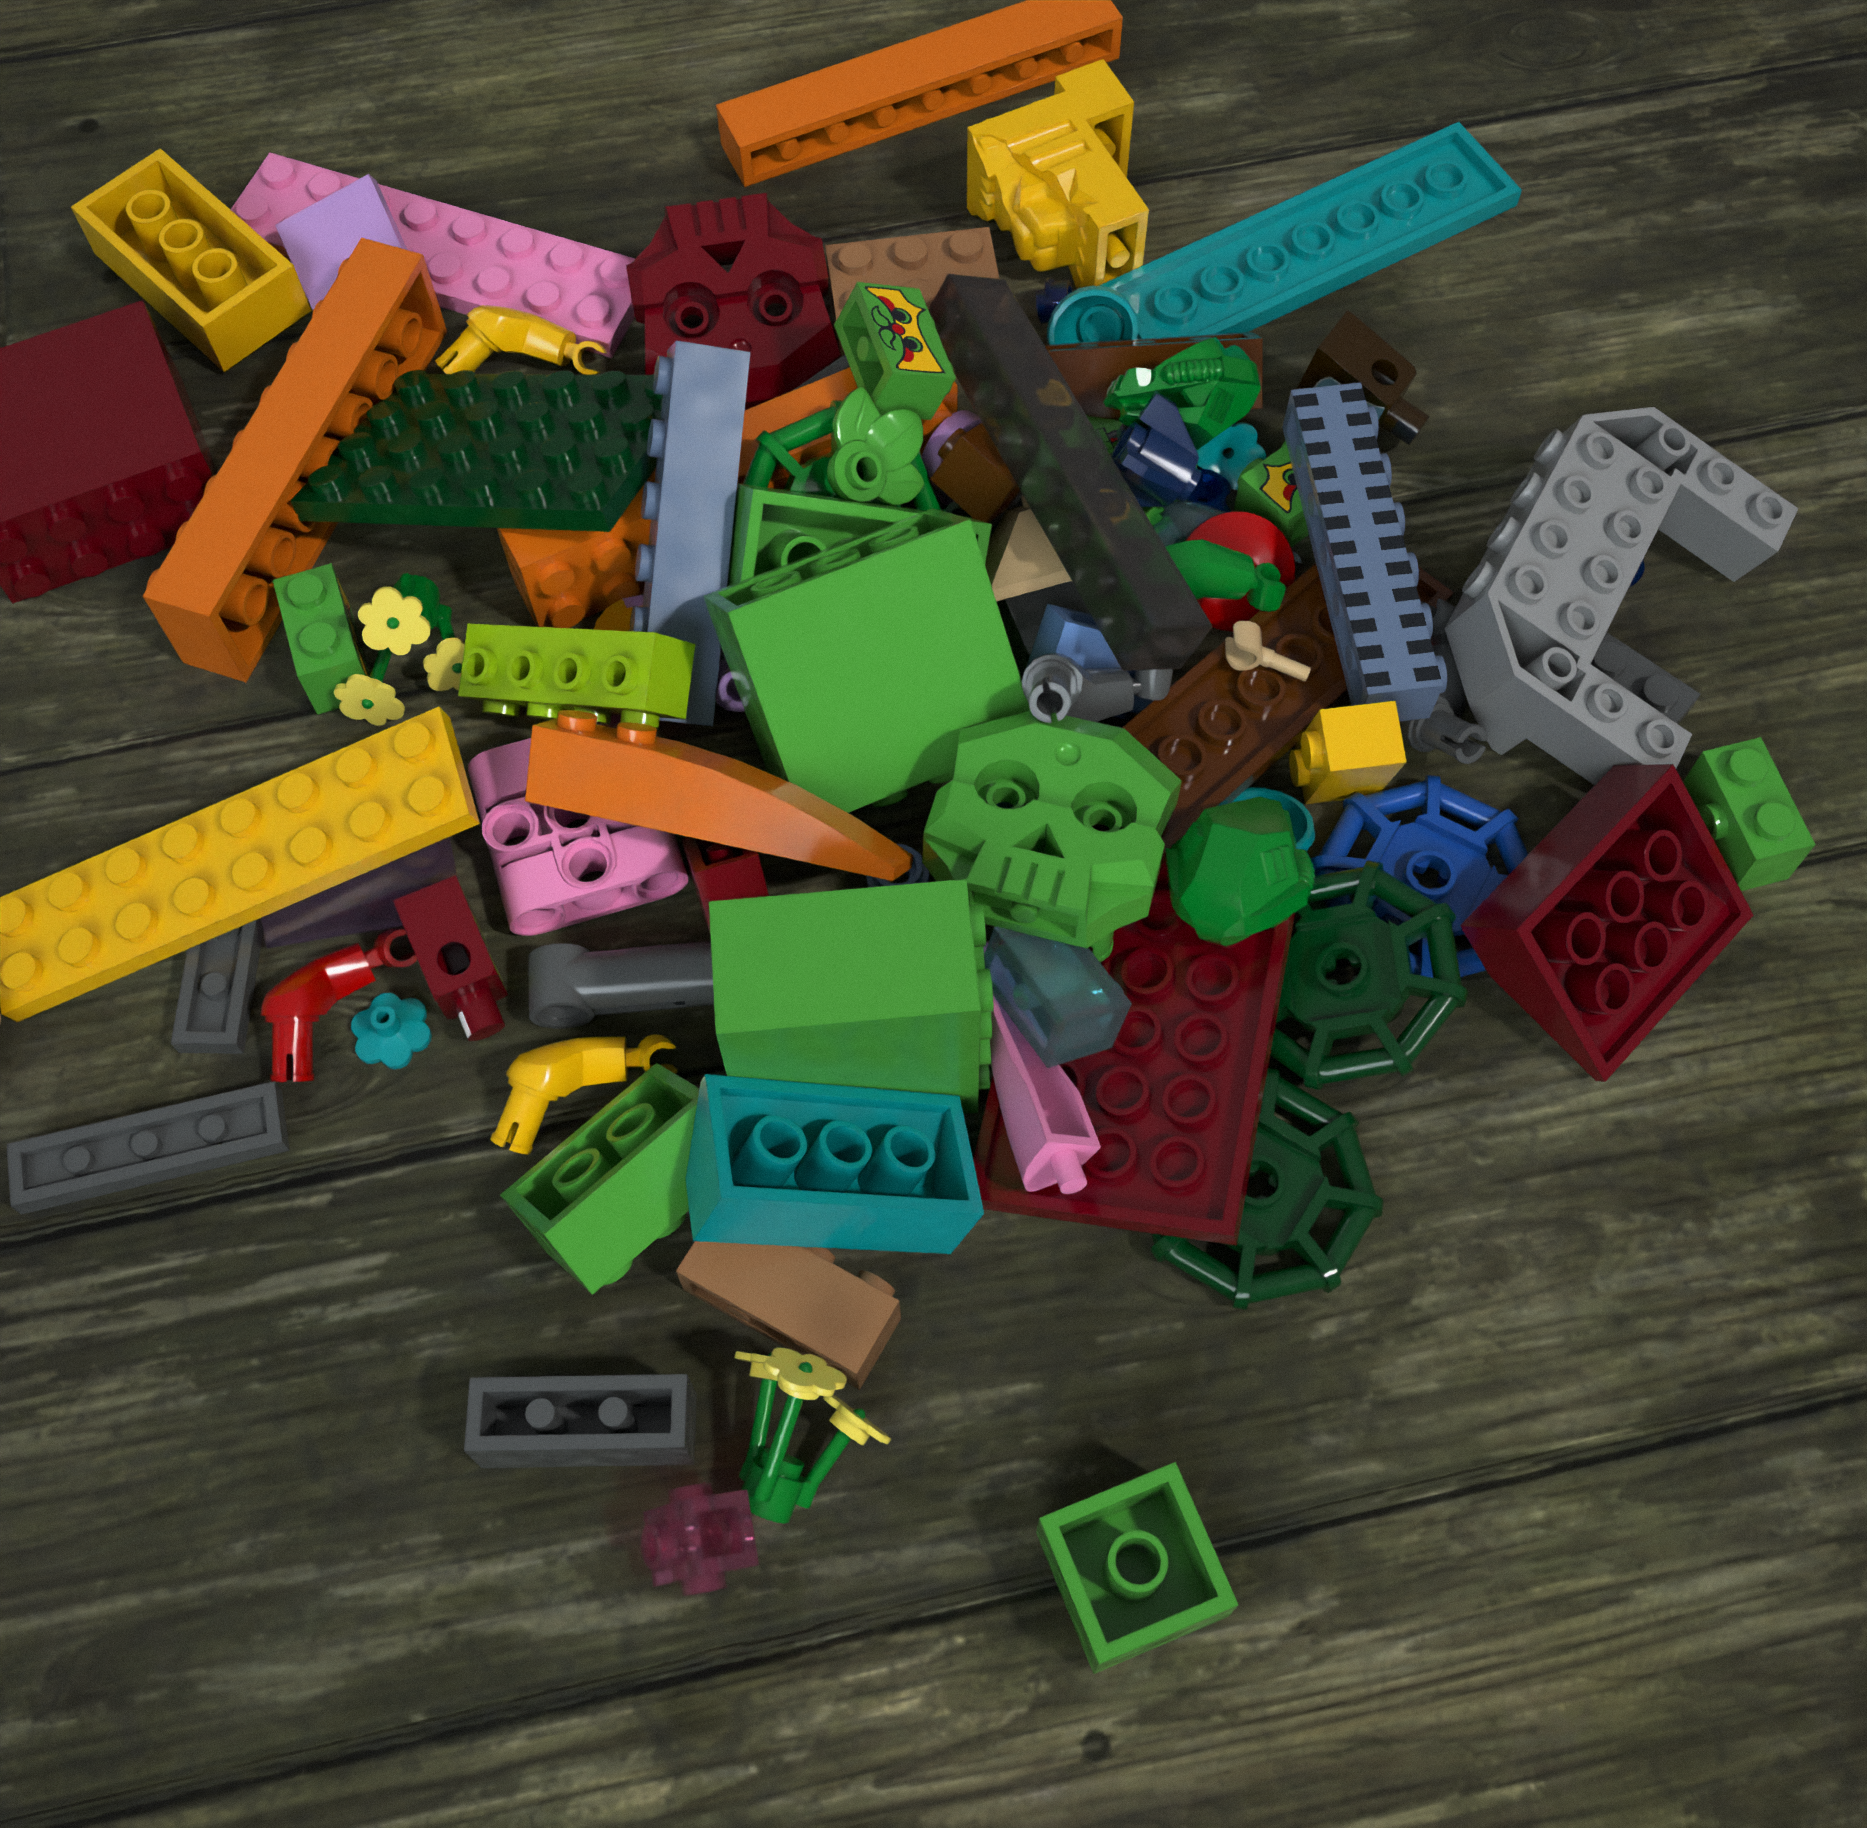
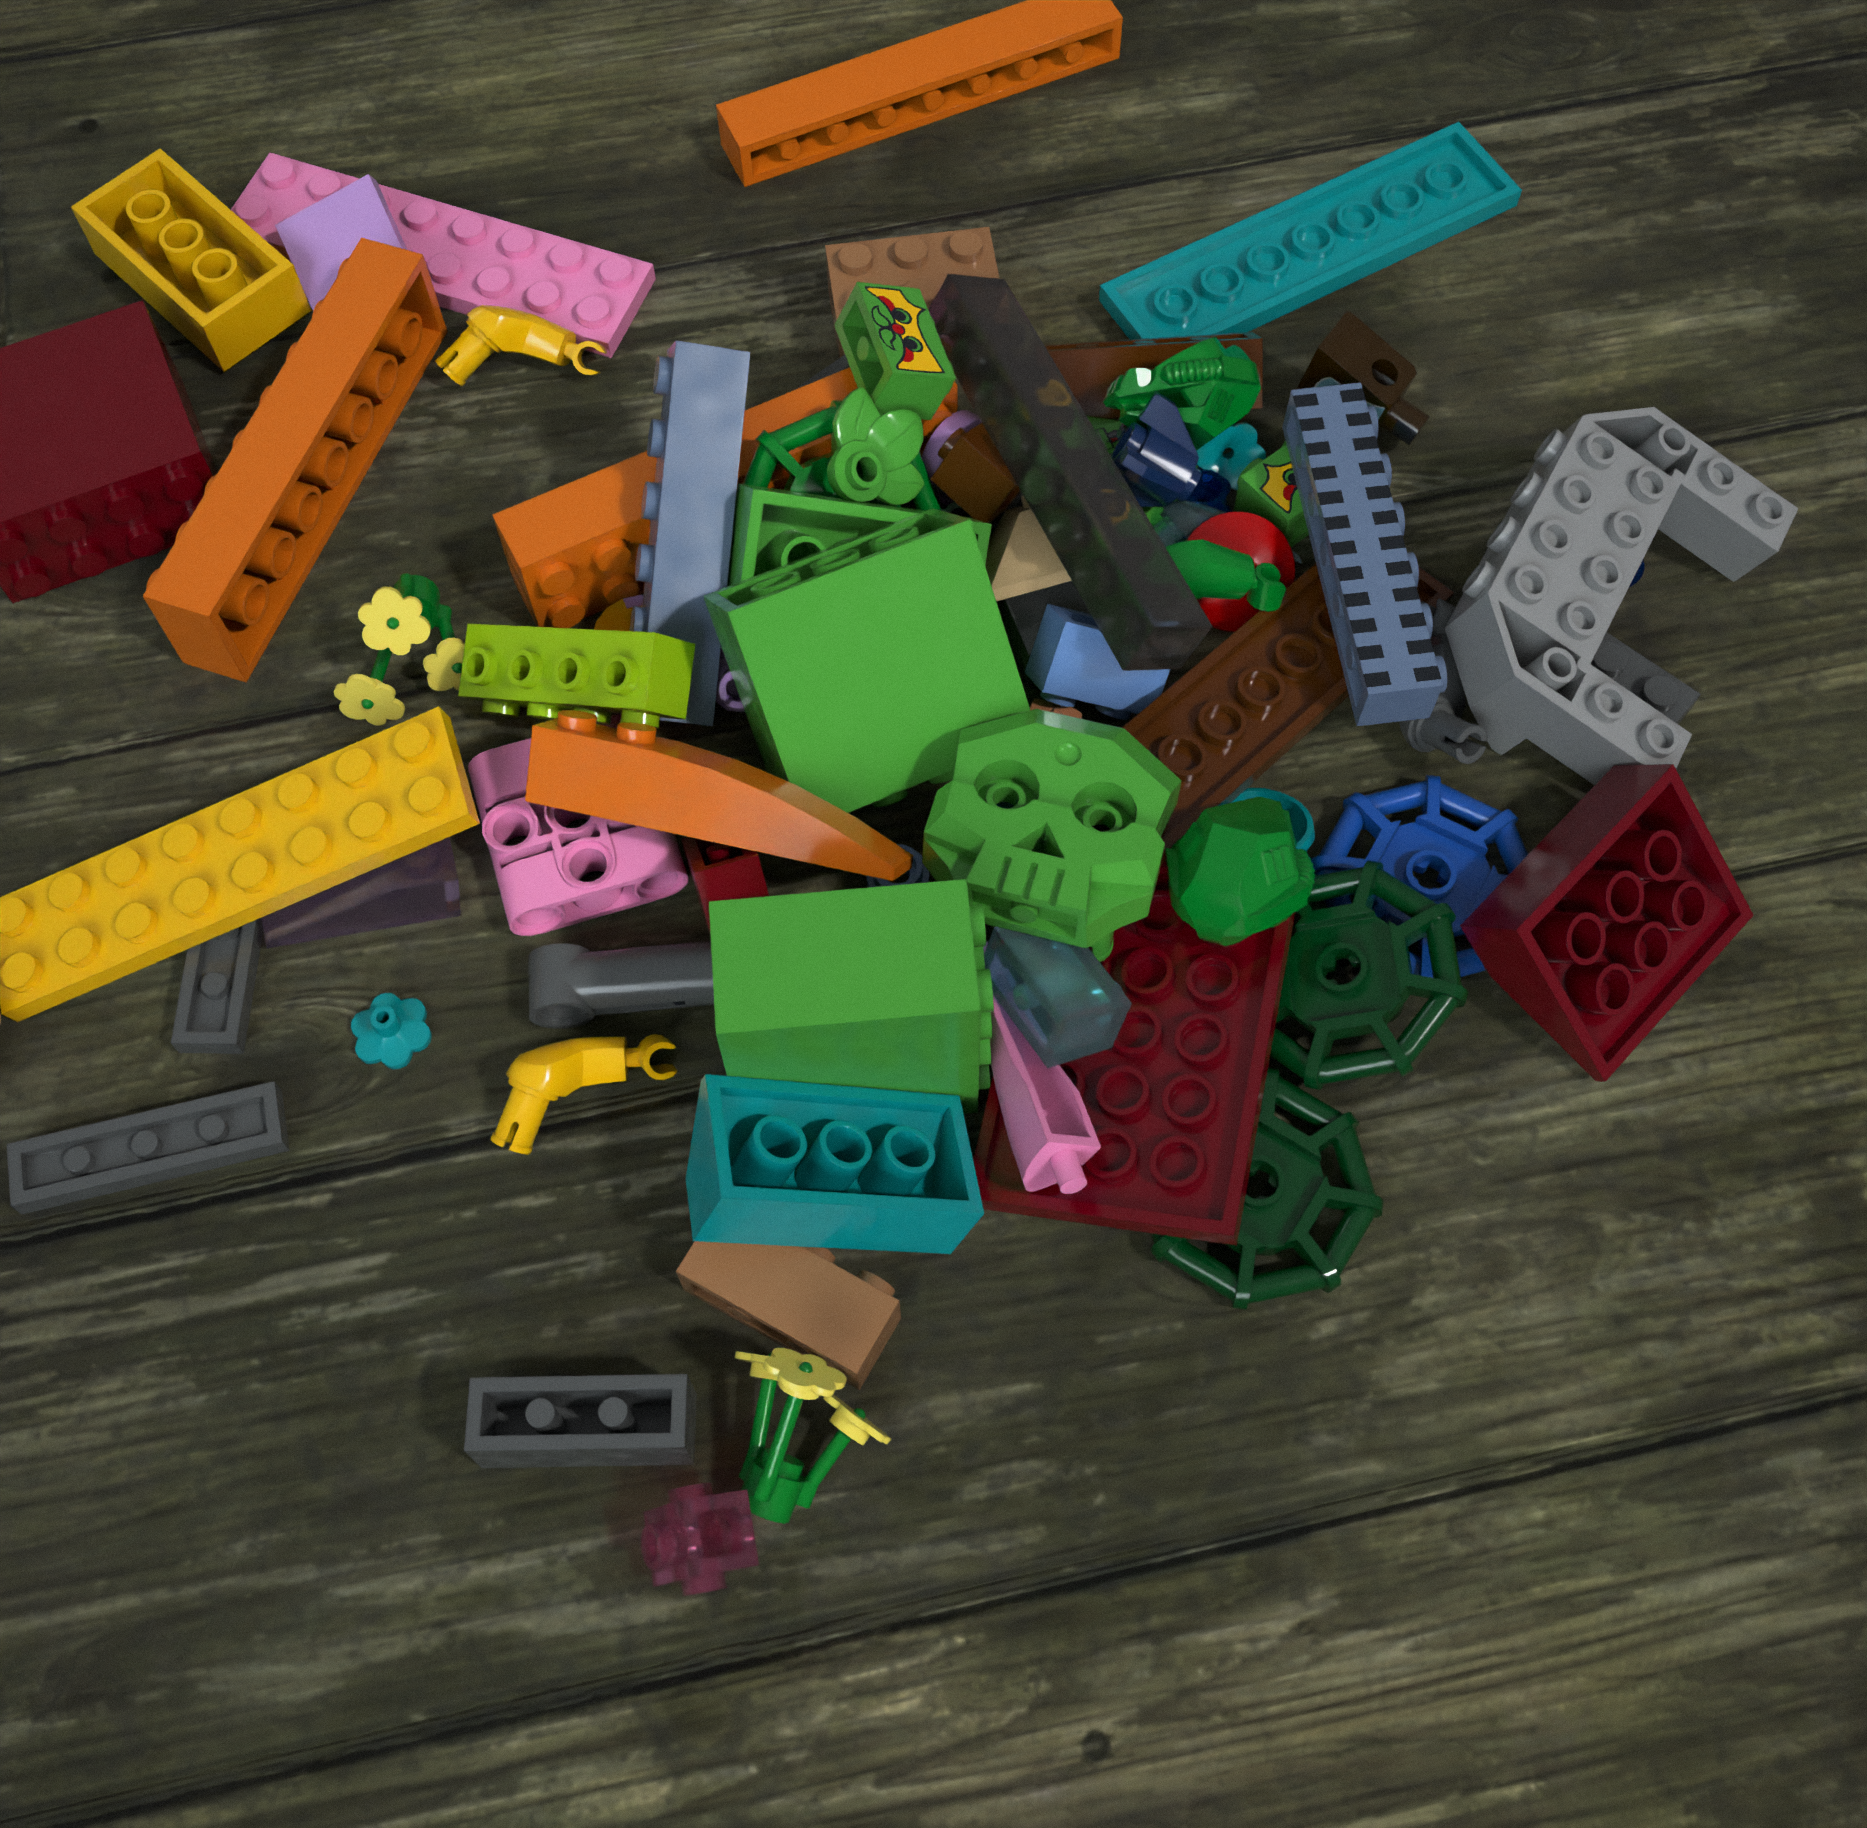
red arm [260,929,417,1082] -> none
bright green brick [273,563,370,715] -> none
dark green plate [291,370,663,532] -> none
dark red torso [393,875,508,1041] -> none
bright green brick [500,1063,699,1295] -> none
dark red brick [626,193,841,410] -> none
yellow brick [967,59,1149,289] -> none
dark grey arm [1022,653,1173,723] -> none
clear blue plate [1036,277,1073,324] -> none
bright green brick [1036,1462,1238,1674] -> none
teal piece [1047,286,1139,344] -> none
tan hand [1225,621,1311,682] -> none
yellow brick [1289,701,1407,805] -> none
bright green brick [1683,737,1816,891] -> none

